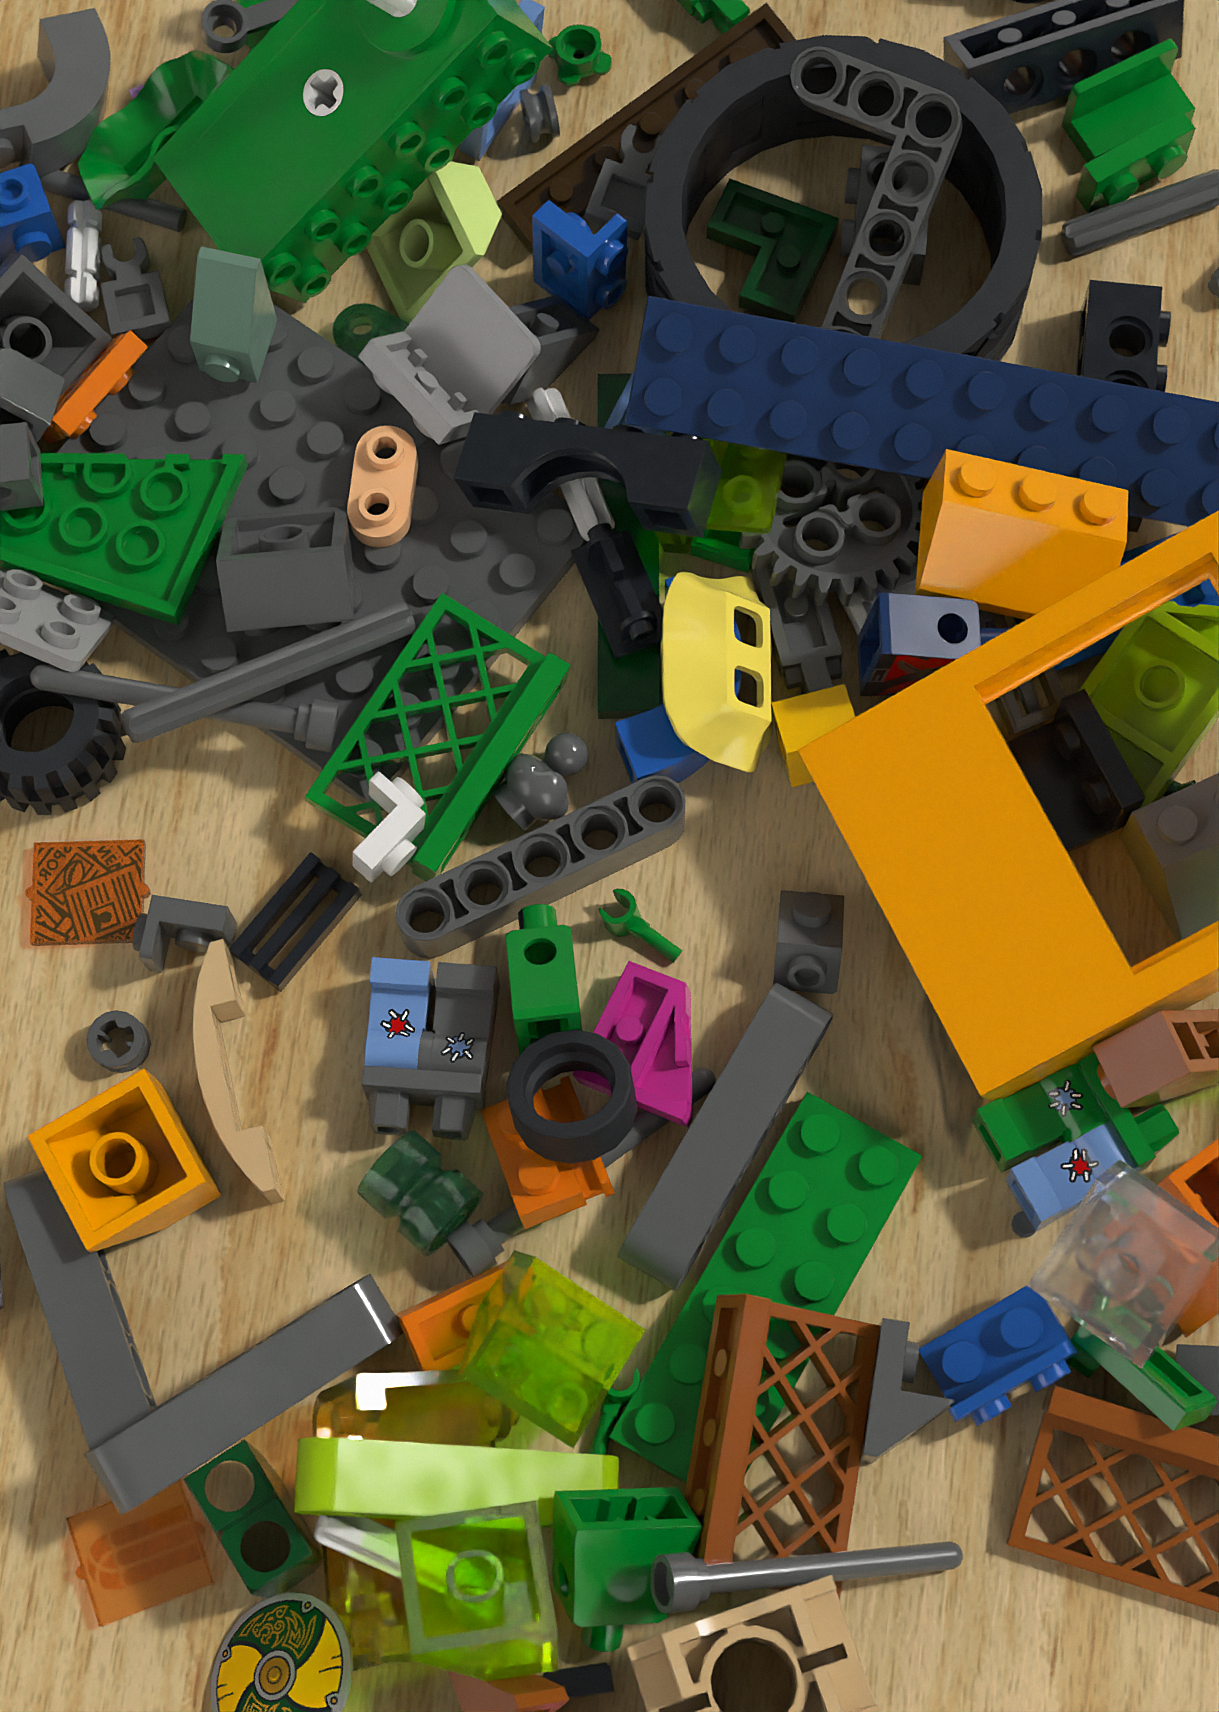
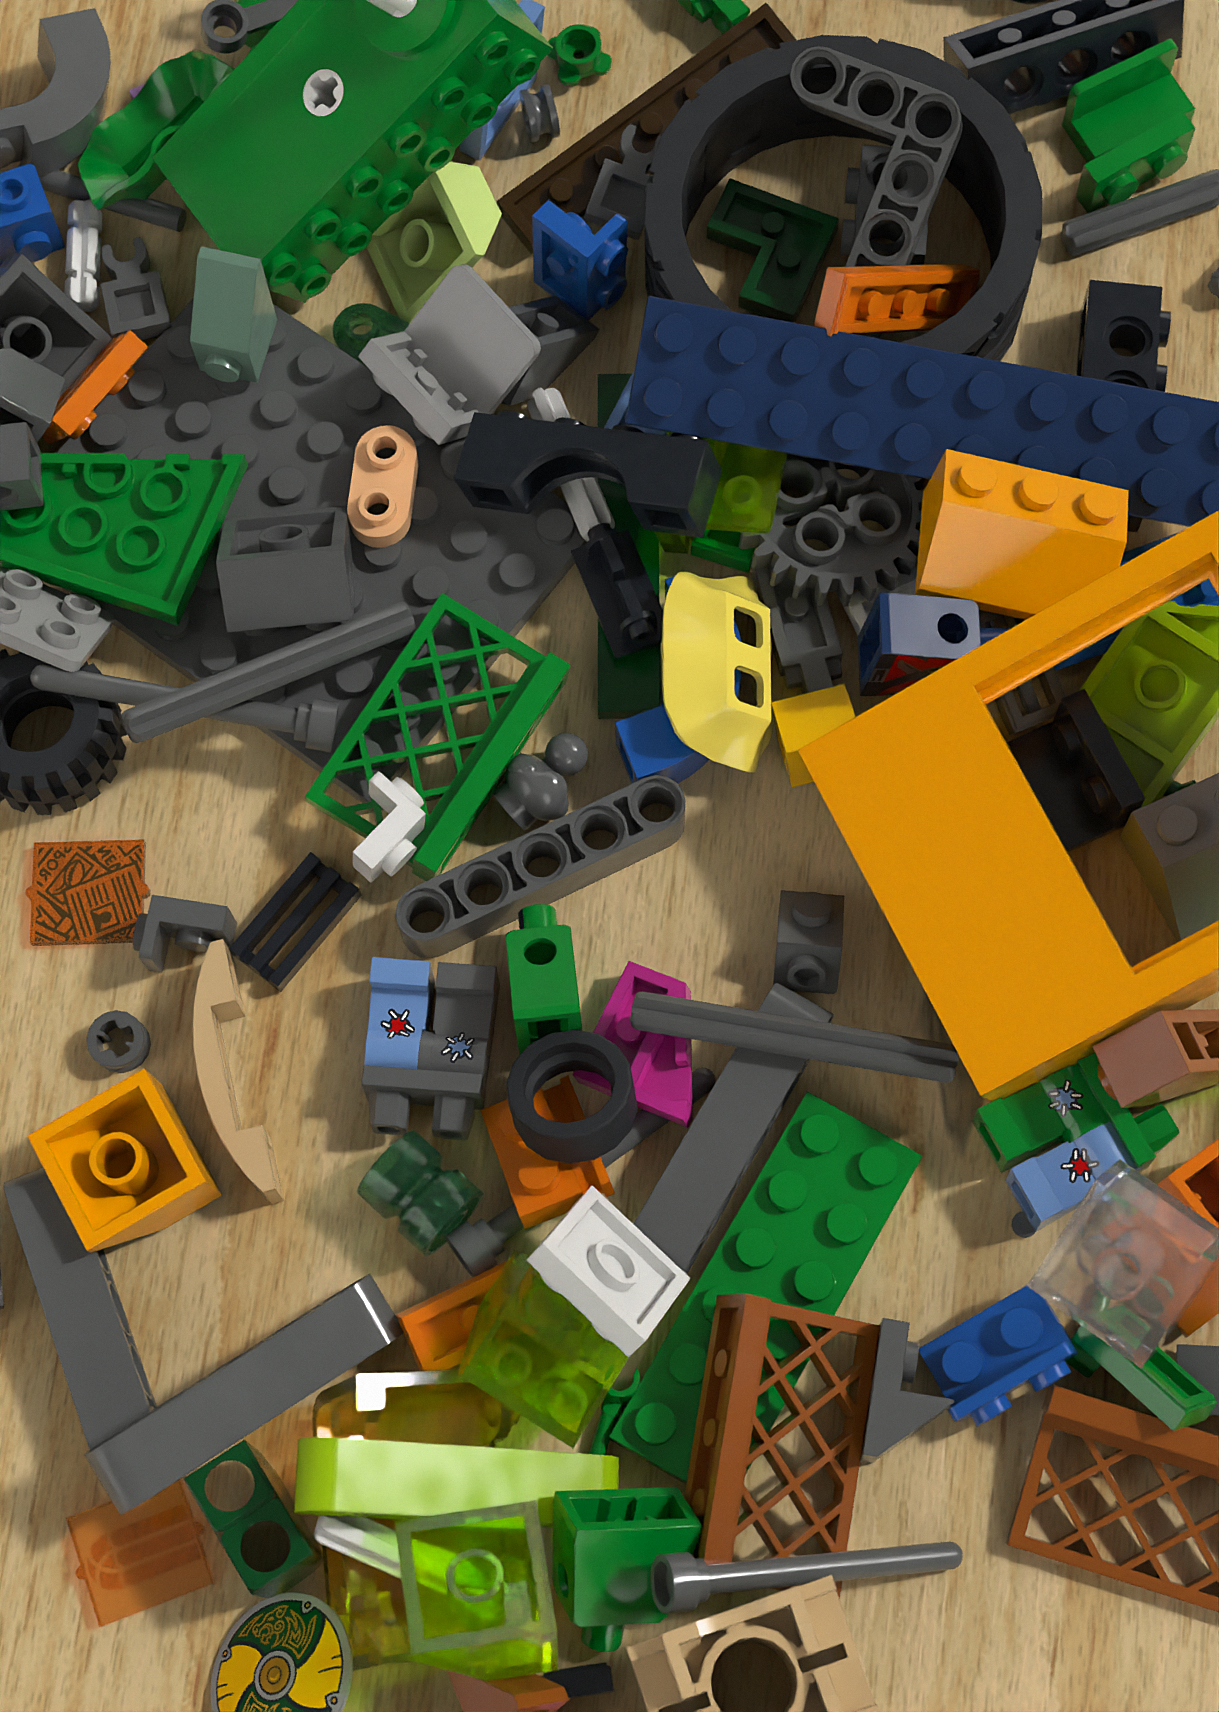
green hand [599,889,683,963] -> none
none -> white plate [527,1186,691,1357]
none -> dark grey axle [630,991,959,1083]
none -> orange tile [813,264,980,336]

